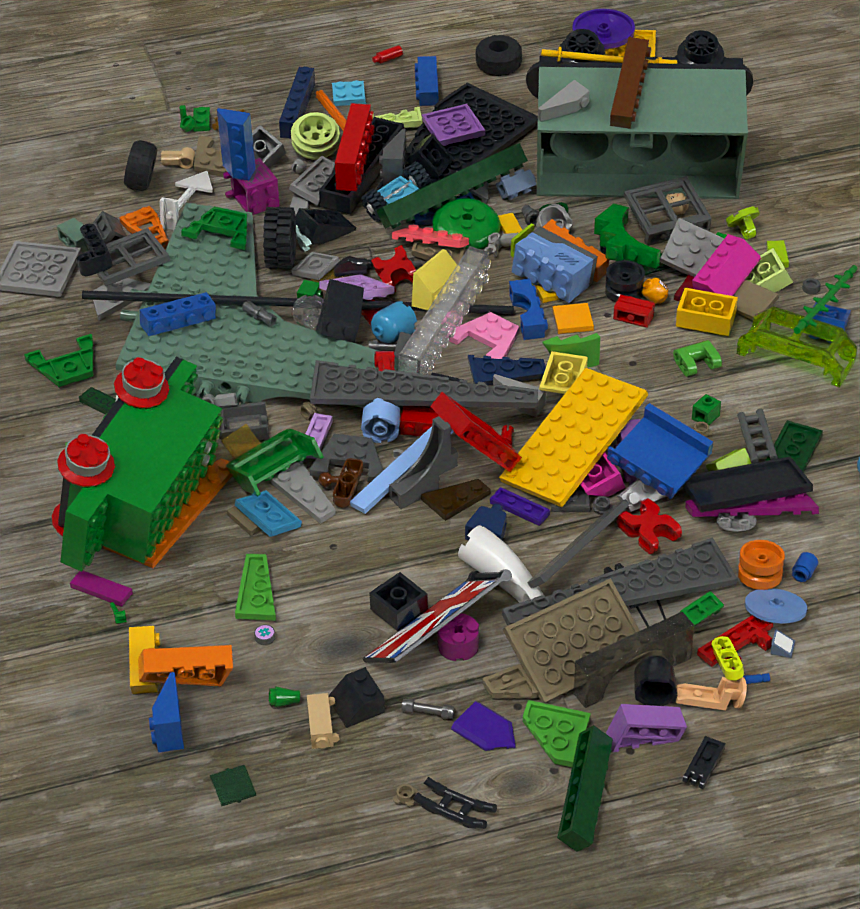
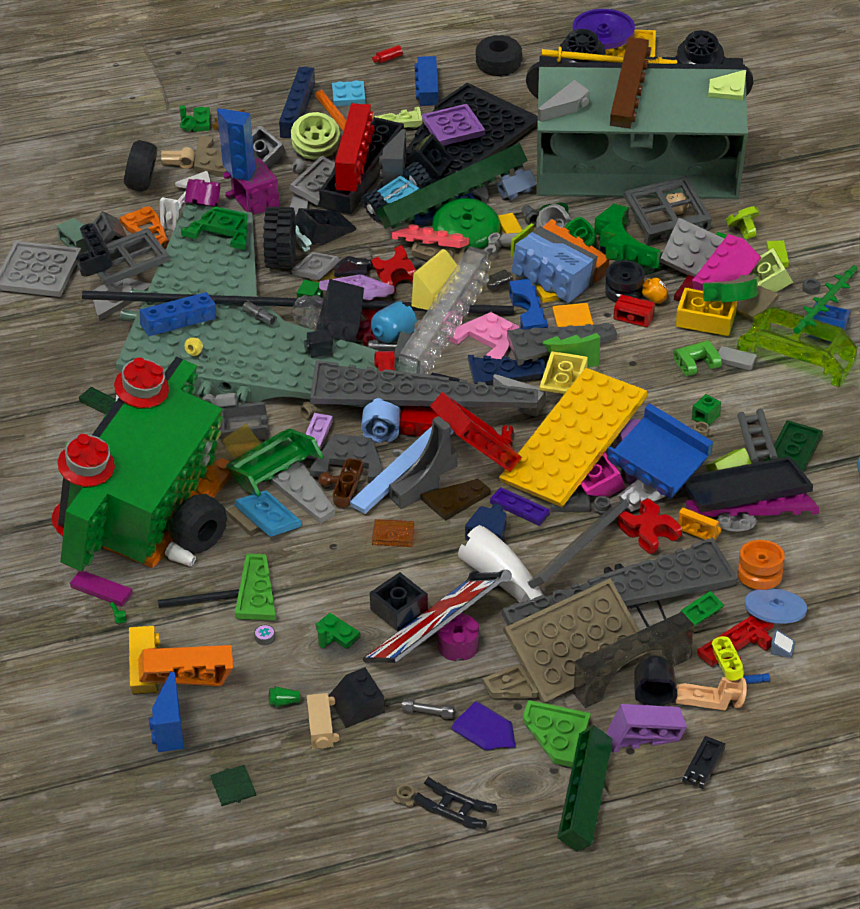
green wing [24,334,94,387] -> none
blue brick [792,552,819,582] -> none
none -> black bar [158,589,239,608]
none -> white cone [165,542,196,567]
none -> black tyre [169,494,227,554]
none -> magenta brick [184,179,221,207]
none -> light yellow plate [184,338,203,356]
none -> black brick [304,330,333,358]
none -> green plate [316,612,361,649]
none -> dark red plate [357,320,377,347]
none -> clear orange plate [372,519,414,547]
none -> clear smoke brick [486,269,513,292]
none -> dark grey wing [507,323,617,366]
none -> green piece [565,217,597,248]
none -> light orange bracket [678,507,722,540]
none -> green arch [703,274,758,302]
none -> yellowish green wing [708,70,746,100]
none -> light grey tile [718,346,757,371]

